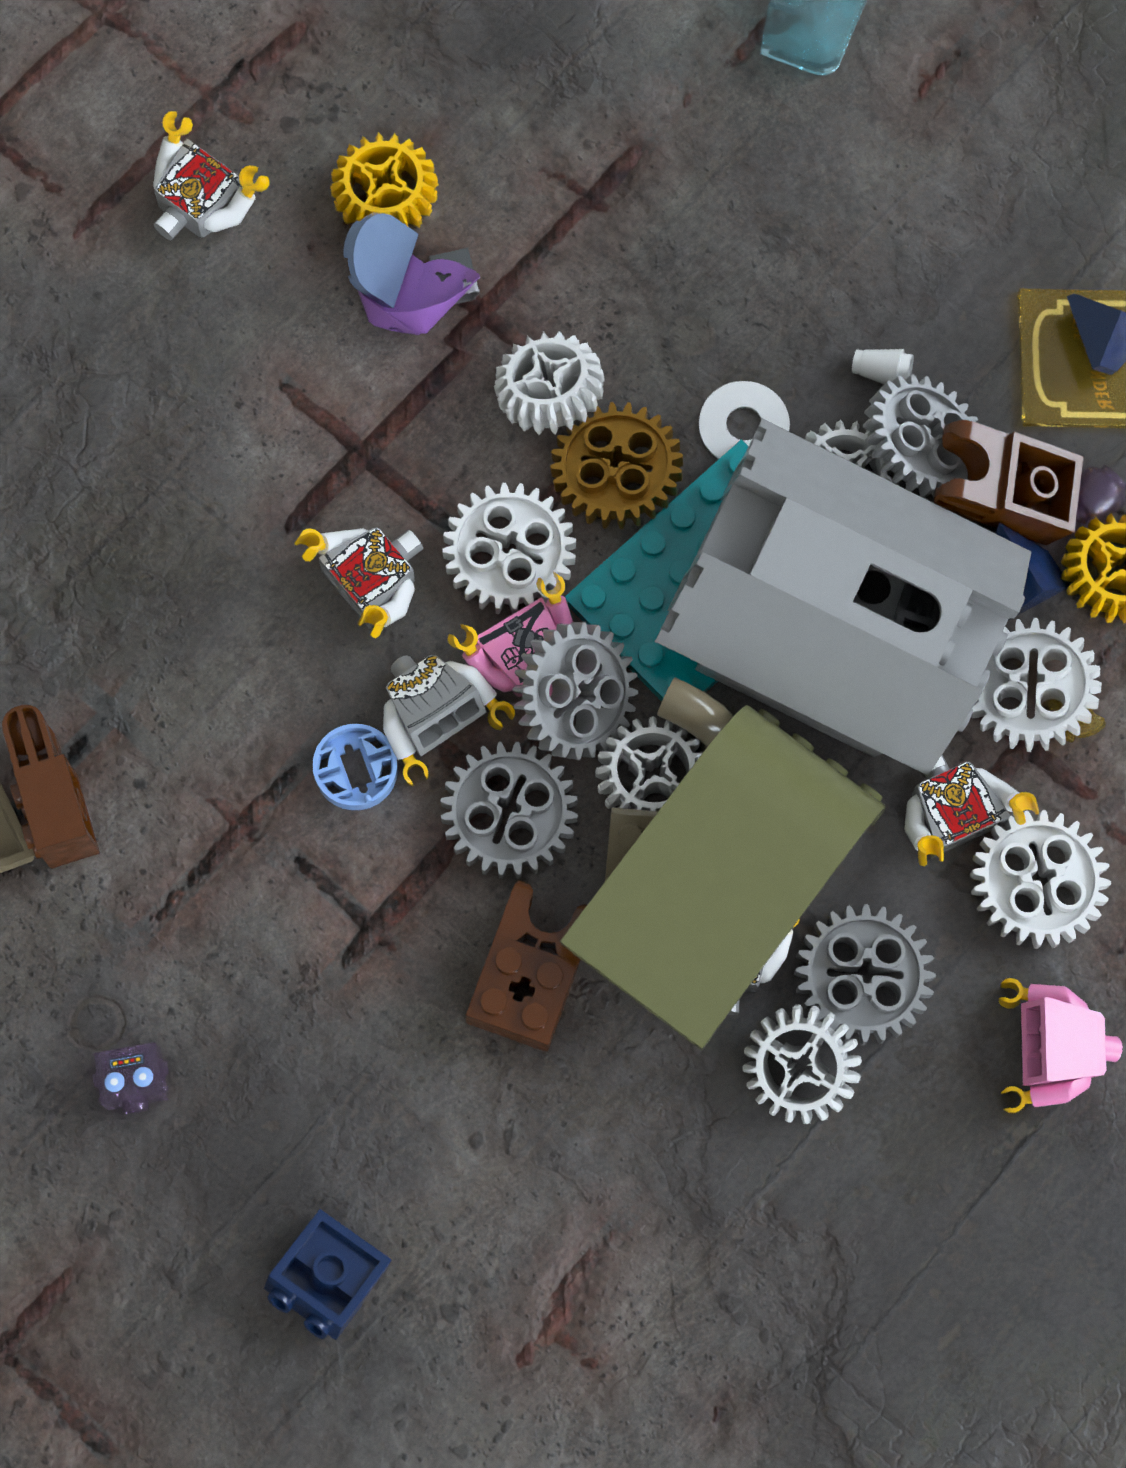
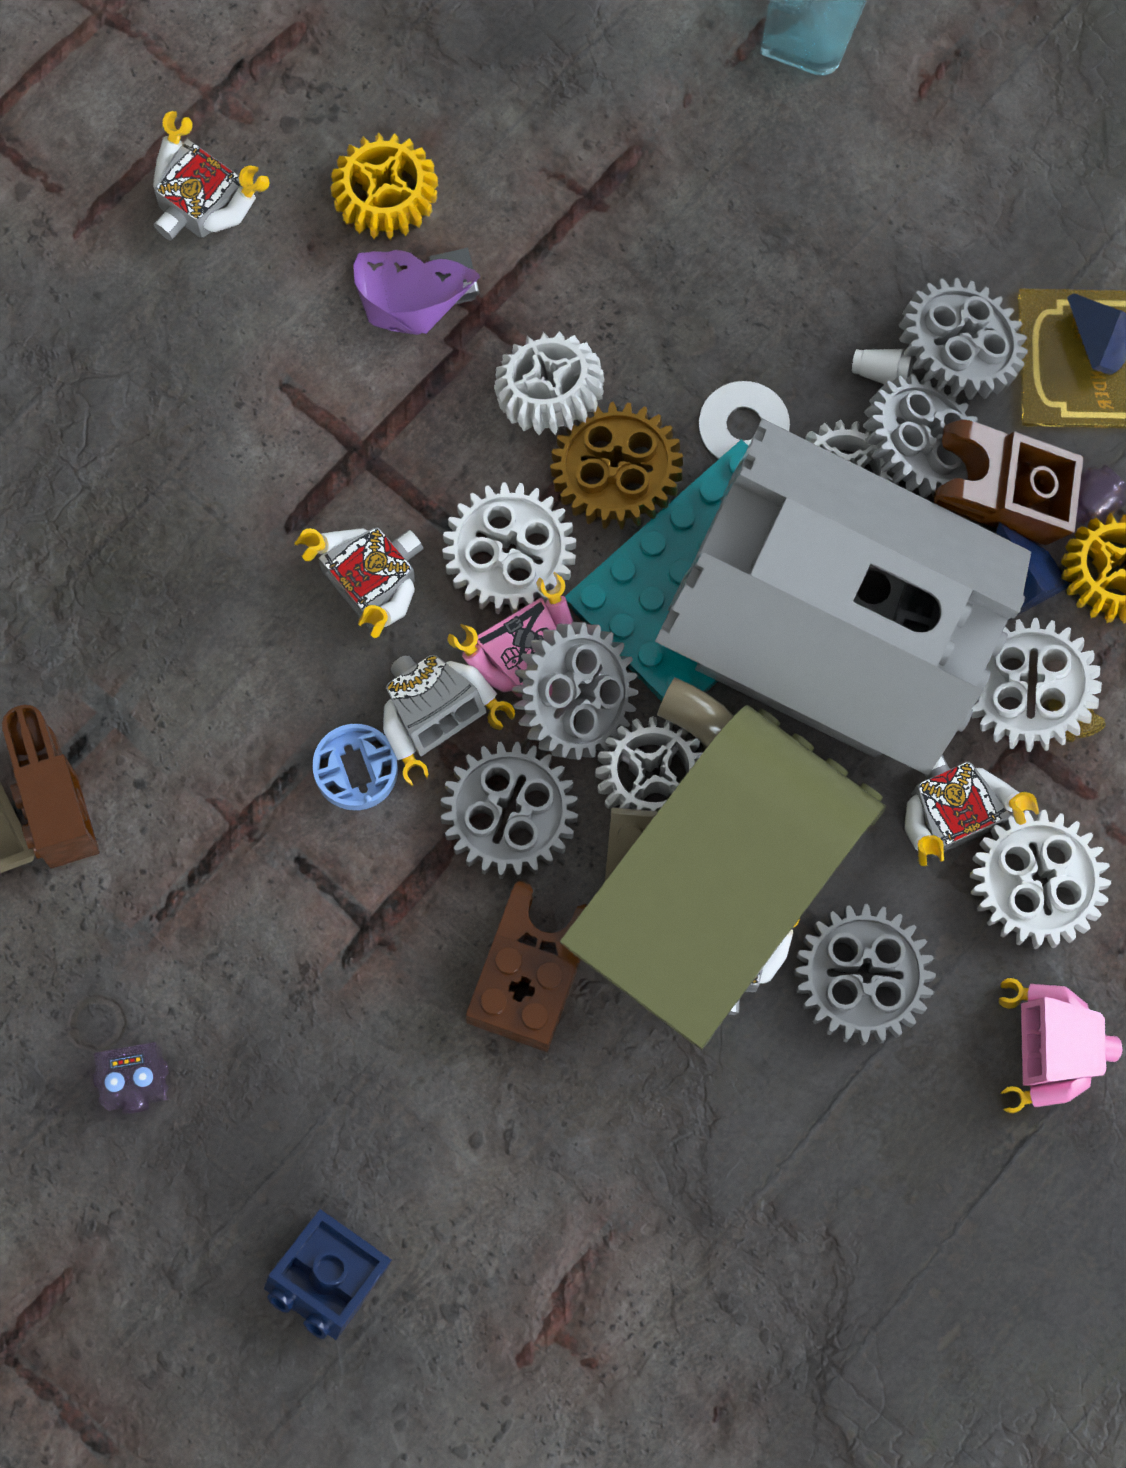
sand blue tile [343,213,419,308] -> none
white gear [743,1005,862,1124] -> none
none -> light grey gear [899,278,1028,400]

